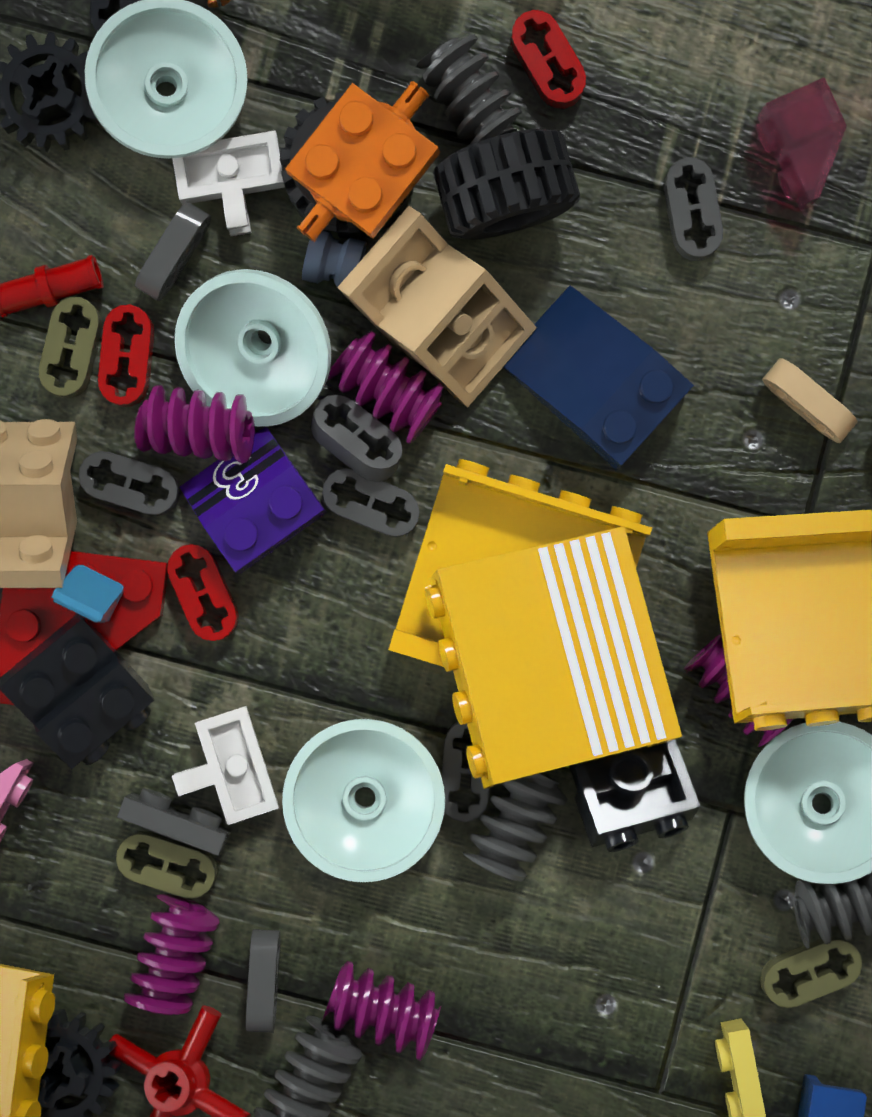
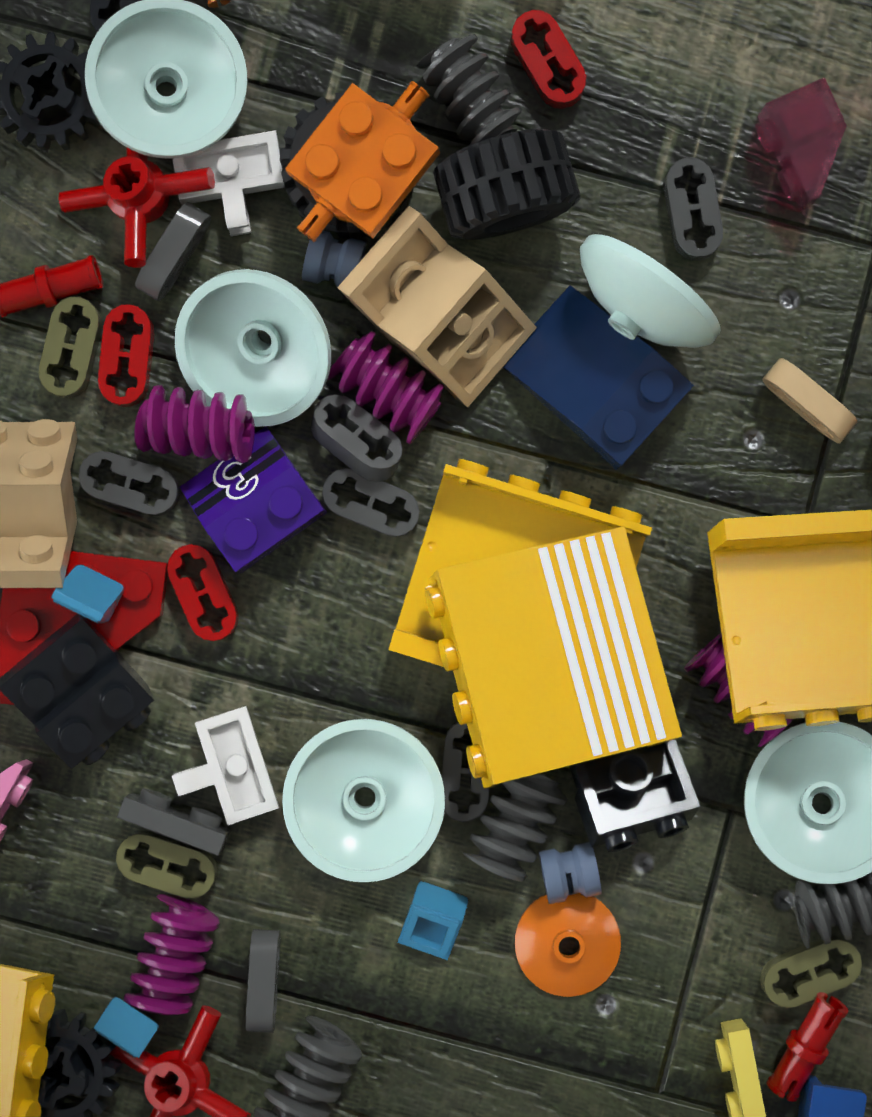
magenta piece [322,961,441,1061] -> none
none -> red bar [59,148,215,268]
none -> dark azure slope [94,997,159,1058]
none -> dark azure slope [397,881,468,960]
none -> orange dish [515,893,621,997]
none -> sand blue wheel [538,842,602,904]
none -> light aqua dish [580,234,721,348]
none -> red pin [766,992,849,1102]

